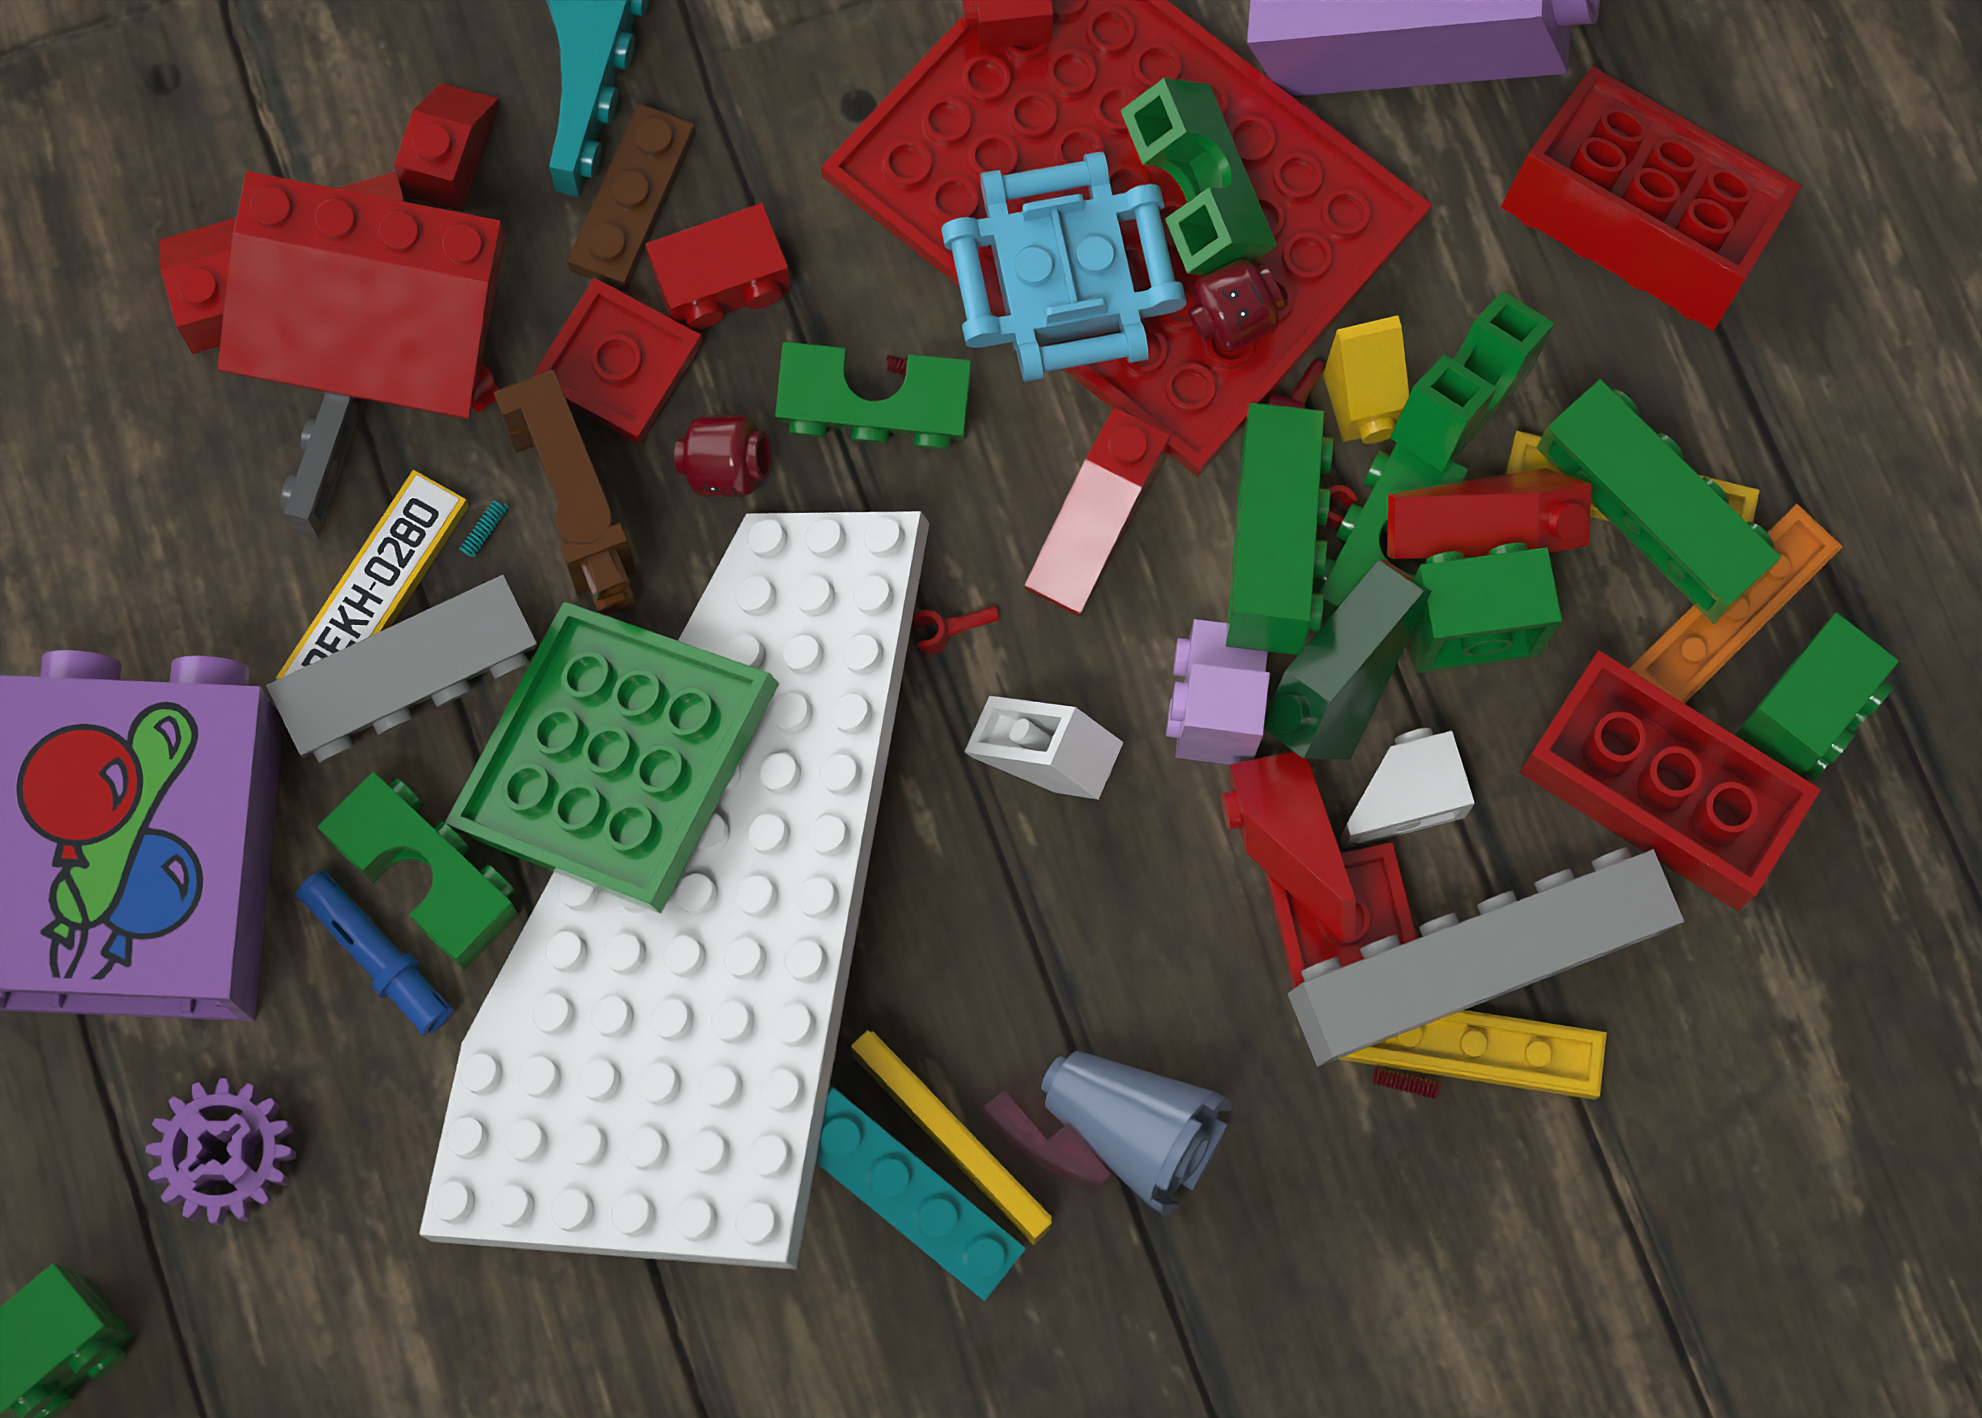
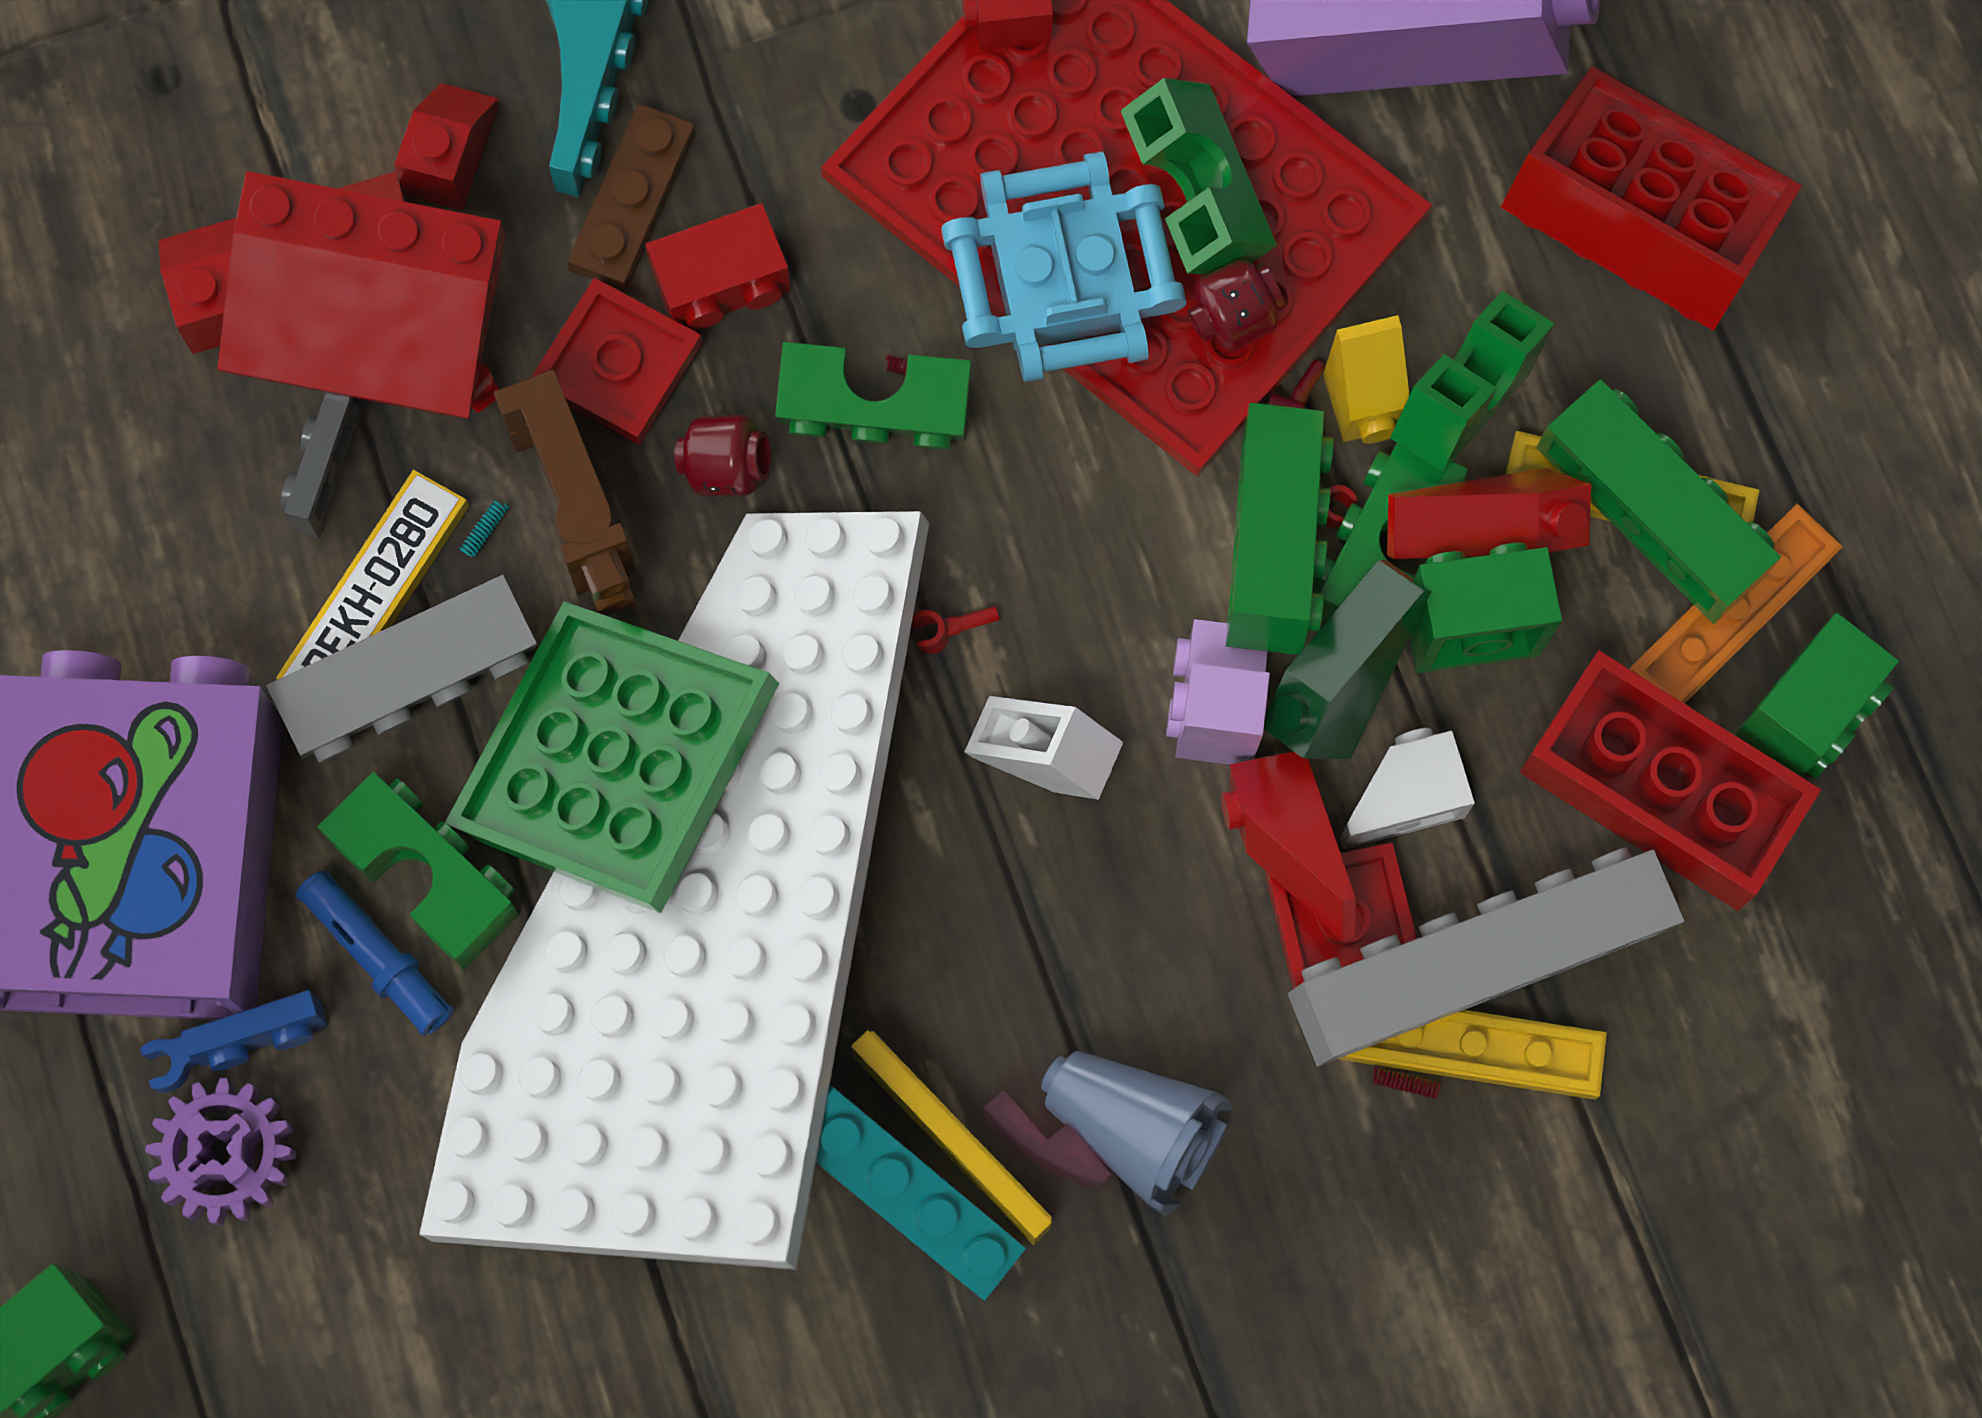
slope [1024,407,1170,617] -> none
none -> blue plate [140,990,328,1093]

